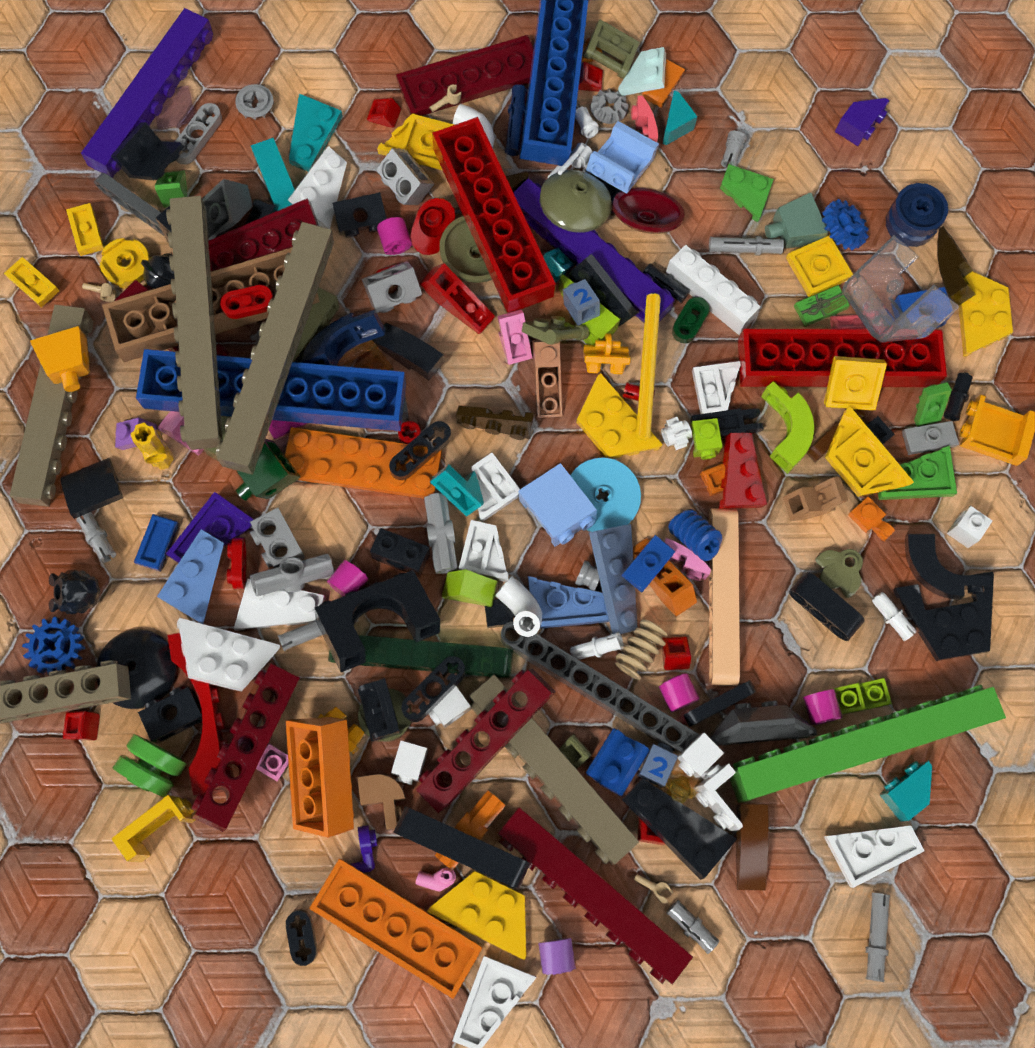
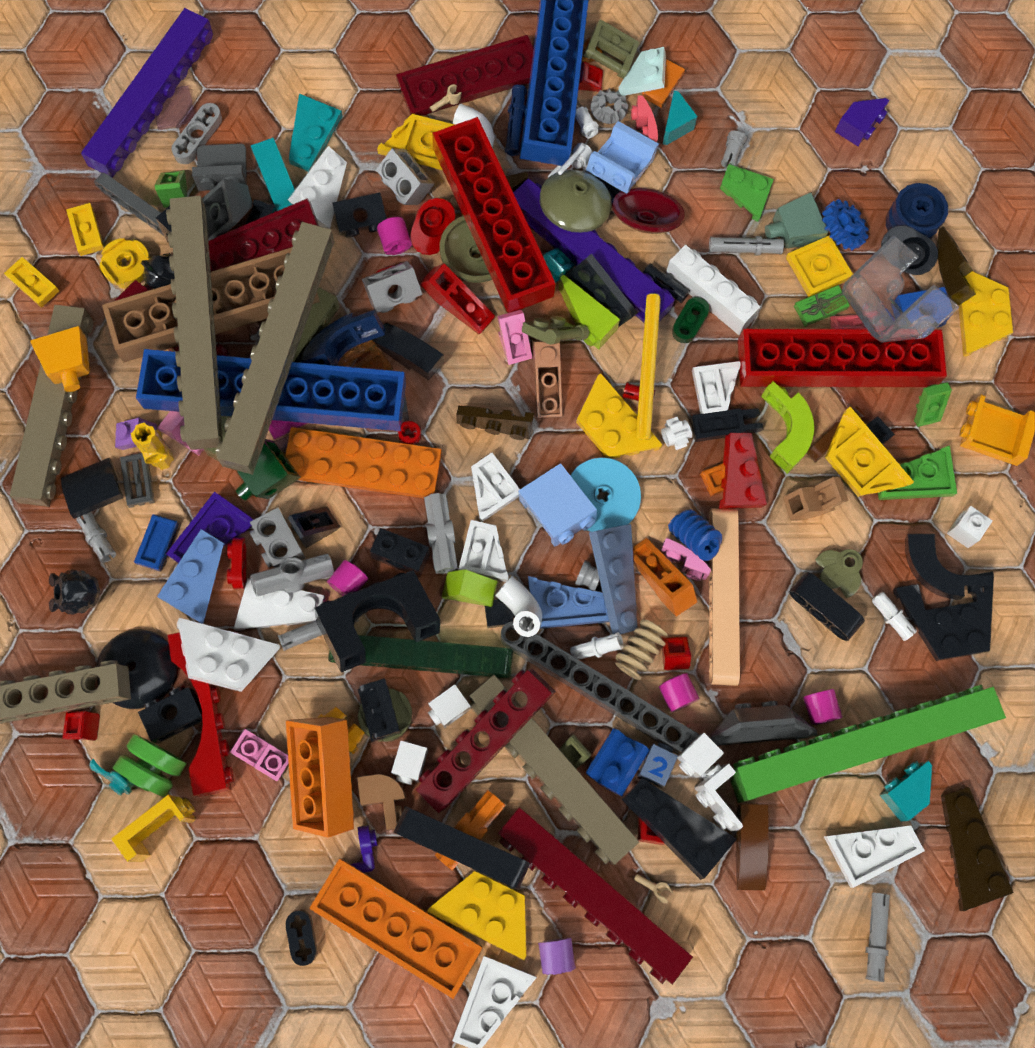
blue gear [22,617,85,675] -> none
tan hand [82,283,116,302] -> none
black bracket [111,122,184,181] -> none
dark red brick [191,664,300,832] -> none
red plate [220,285,274,319] -> none
light grey gear [235,84,274,120] -> none
red slope [367,98,401,128] -> none
black beam [389,421,451,480] -> none
black beam [401,656,466,722] -> none
bright pink arm [415,868,456,891] -> none
teal slope [430,464,484,517] -> none
sand blue brick [563,279,600,326] -> none
light orange hips [583,333,630,374] -> none
blue plate [621,535,675,593] -> none
clear yellow plate [665,776,696,803] -> none
light grey pin [666,900,720,954] -> none
black beam [683,680,757,727] -> none
lime bracket [691,418,722,460] -> none
yellow plate [824,356,887,410] -> none
lime slope [833,678,892,715] -> none
orange plate [848,496,895,542] -> none
light grey plate [902,421,959,455] -> none
black axle [943,372,973,421] -> none
none -> teal plate [89,759,134,796]
none -> dark grey tile [120,453,155,508]
none -> dark grey bracket [192,144,247,191]
none -> black slope [288,506,340,548]
none -> black piece [881,226,938,275]
none -> dark brown wing [941,787,1014,911]

